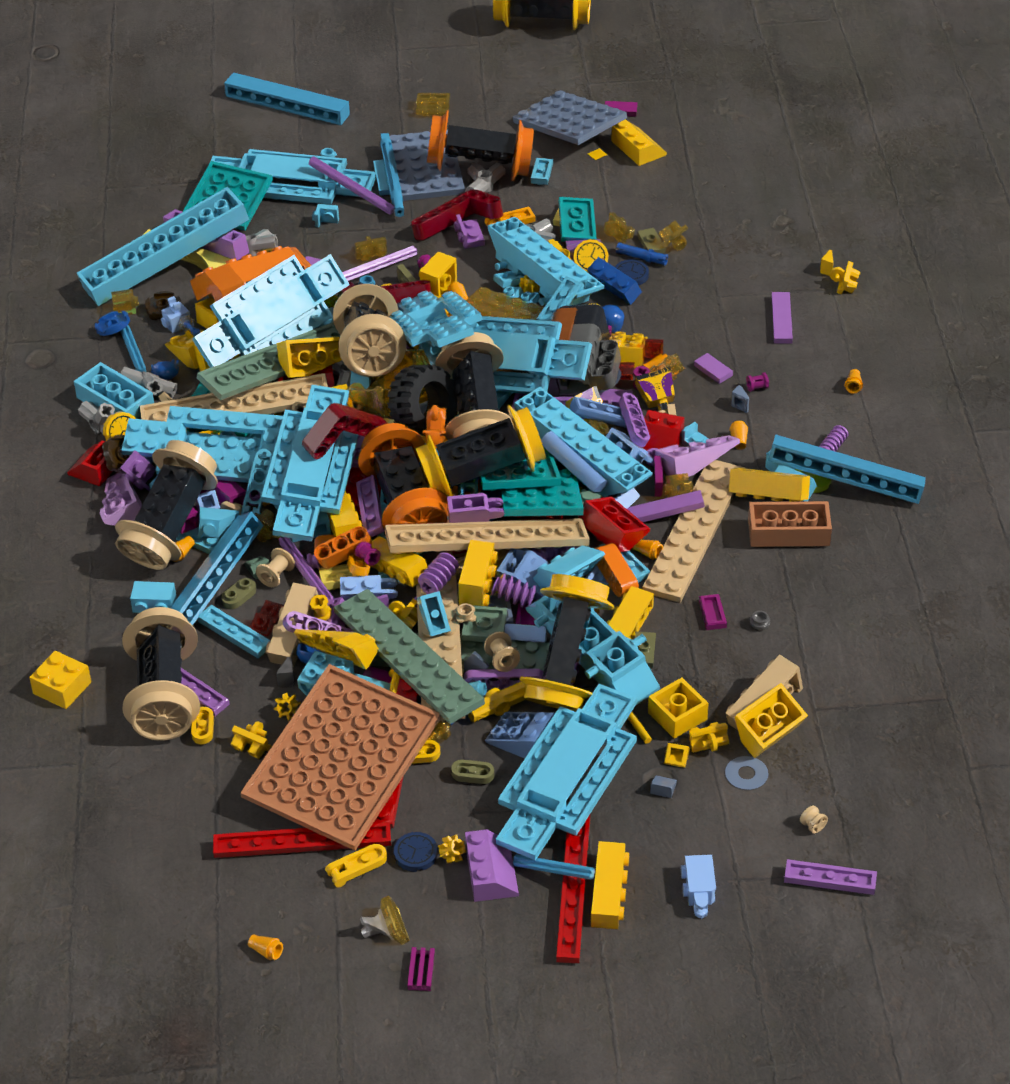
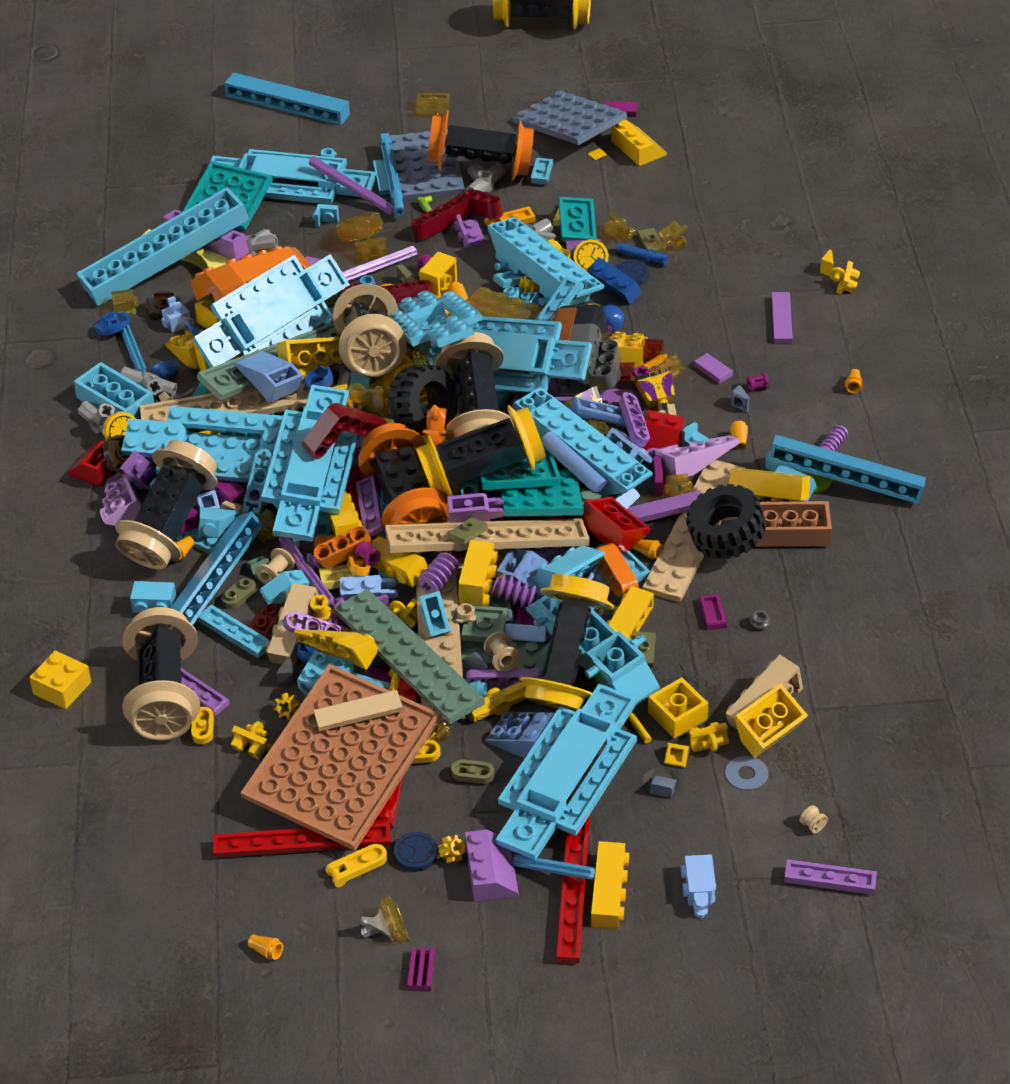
none -> medium blue slope [234,351,304,402]
none -> medium azure slope [260,570,310,604]
none -> blue hair [305,365,333,390]
none -> tan tile [314,690,403,732]
none -> clear yellow gear [336,212,383,242]
none -> lime bar [418,195,432,213]
none -> olive plate [448,517,488,545]
none -> black tyre [686,484,766,560]

